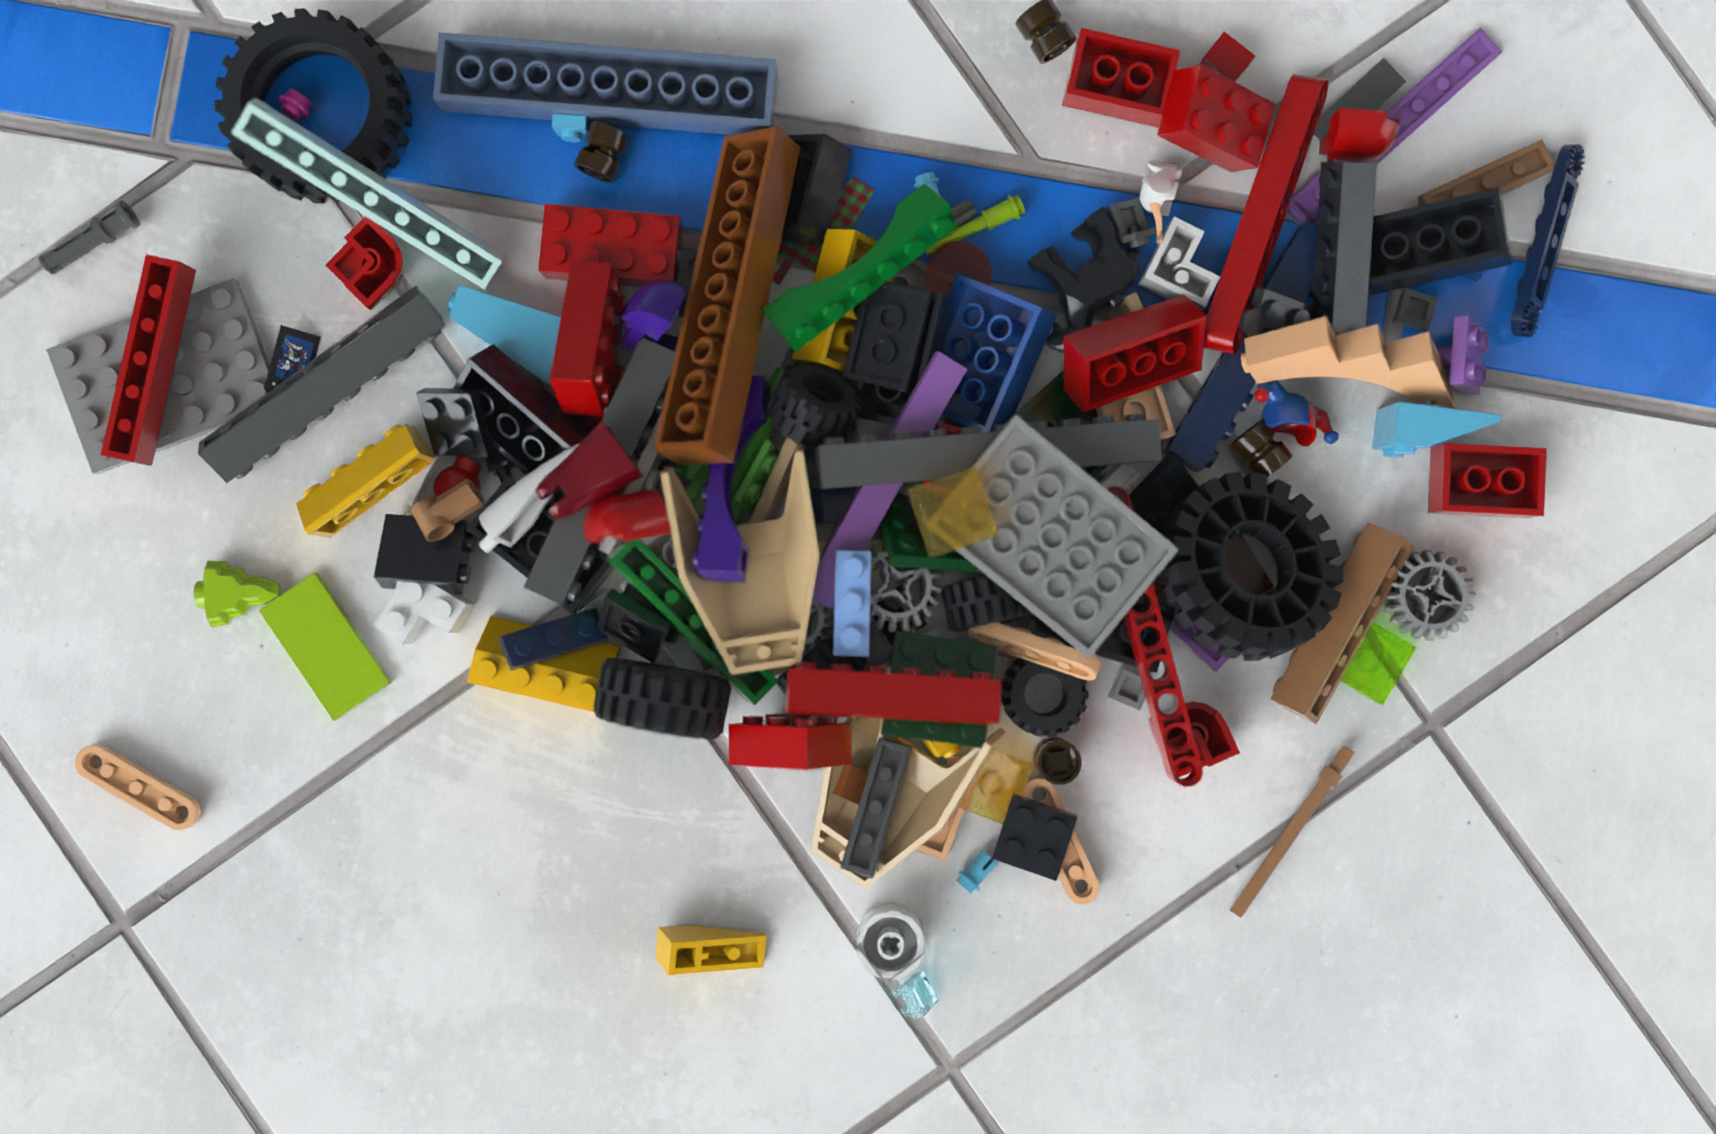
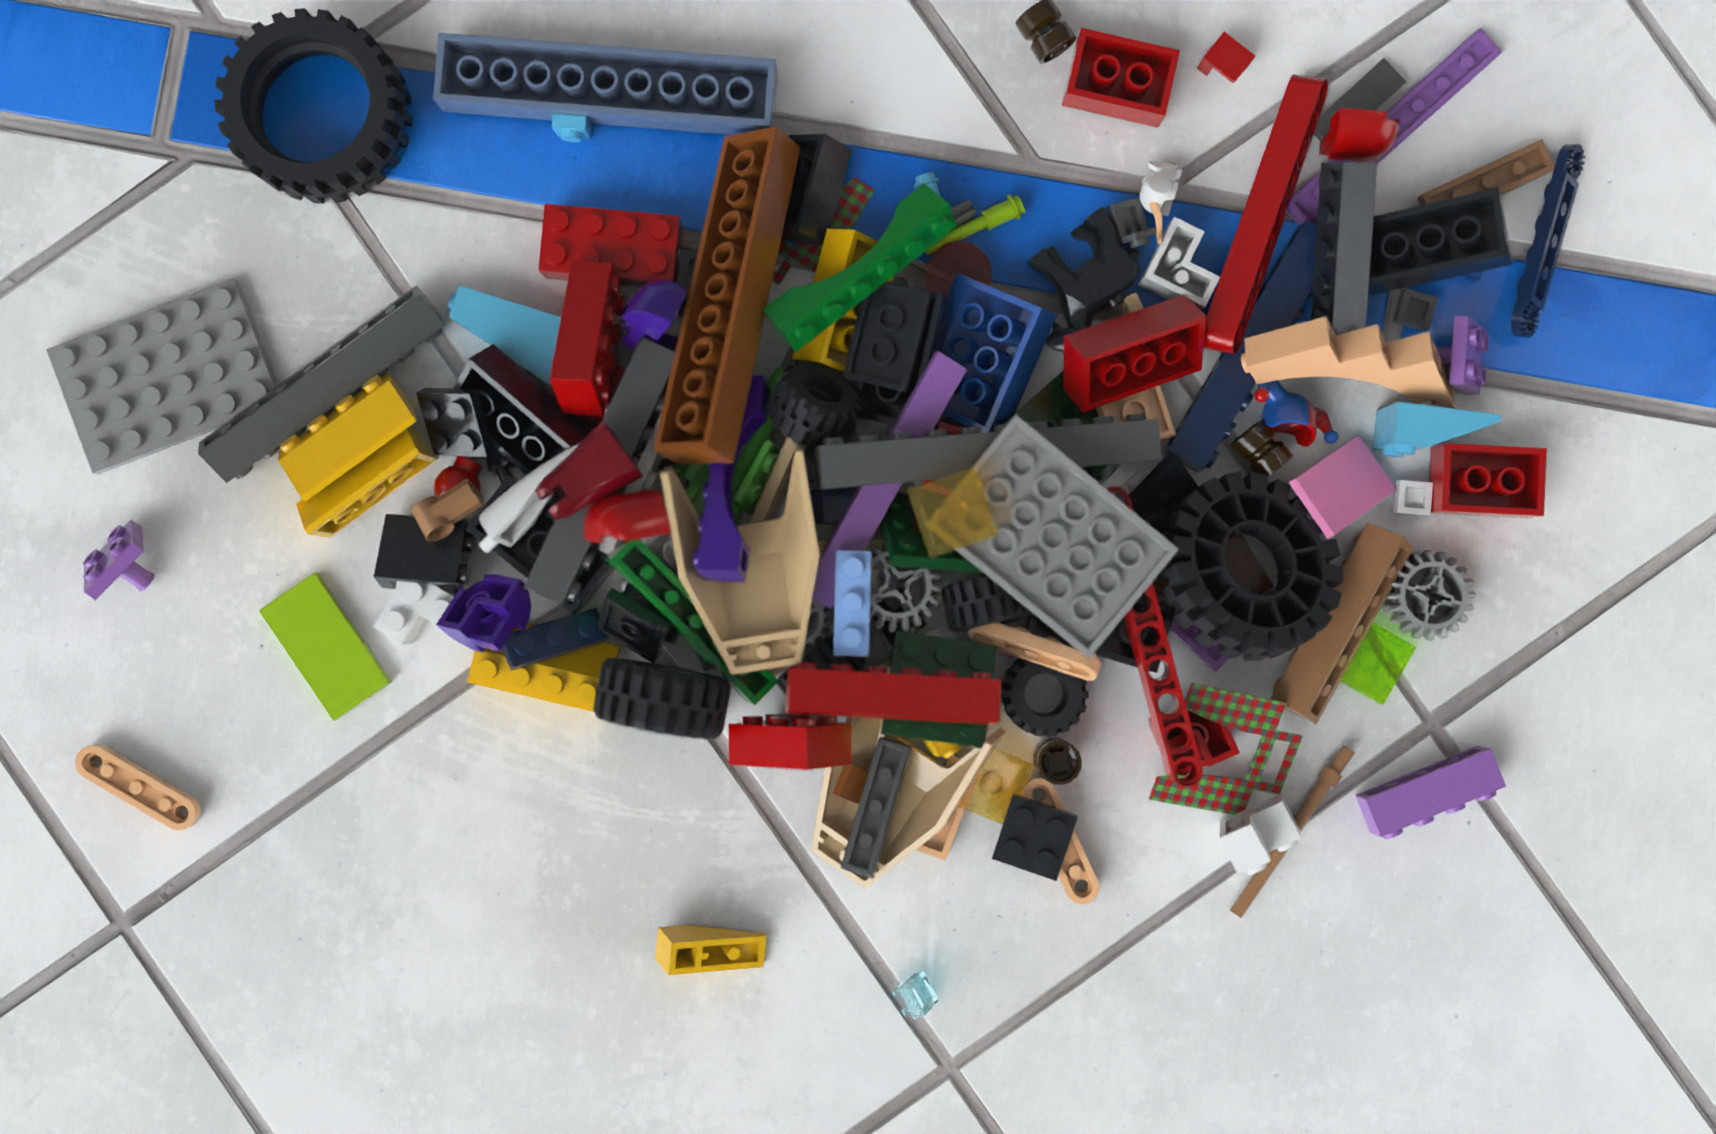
dark grey pin [38,200,140,275] -> none
red brick [100,254,196,466] -> none
lime rock [194,561,281,627] -> none
light aqua brick [232,97,503,289] -> none
black sticker [264,325,321,391] -> none
dark pink plate [279,89,312,120] -> none
red brick [325,216,403,310] -> none
white sticker [410,456,441,506] -> none
dark brown wheel [574,121,631,184] -> none
white brick [856,903,925,980] -> none
medium azure pin [956,850,998,894] -> none
light grey tile [1108,666,1146,710] -> none
red brick [1157,64,1276,172] -> none
black hinge [1239,288,1315,336] -> none
none -> medium lavender plate [83,520,155,600]
none -> yellow slope [278,373,417,502]
none -> dark purple brick [436,574,531,653]
none -> piece [1149,683,1303,815]
none -> white brick [1219,794,1301,875]
none -> bright pink tile [1289,435,1397,539]
none -> medium lavender brick [1355,746,1506,839]
none -> white plate [1393,480,1433,517]

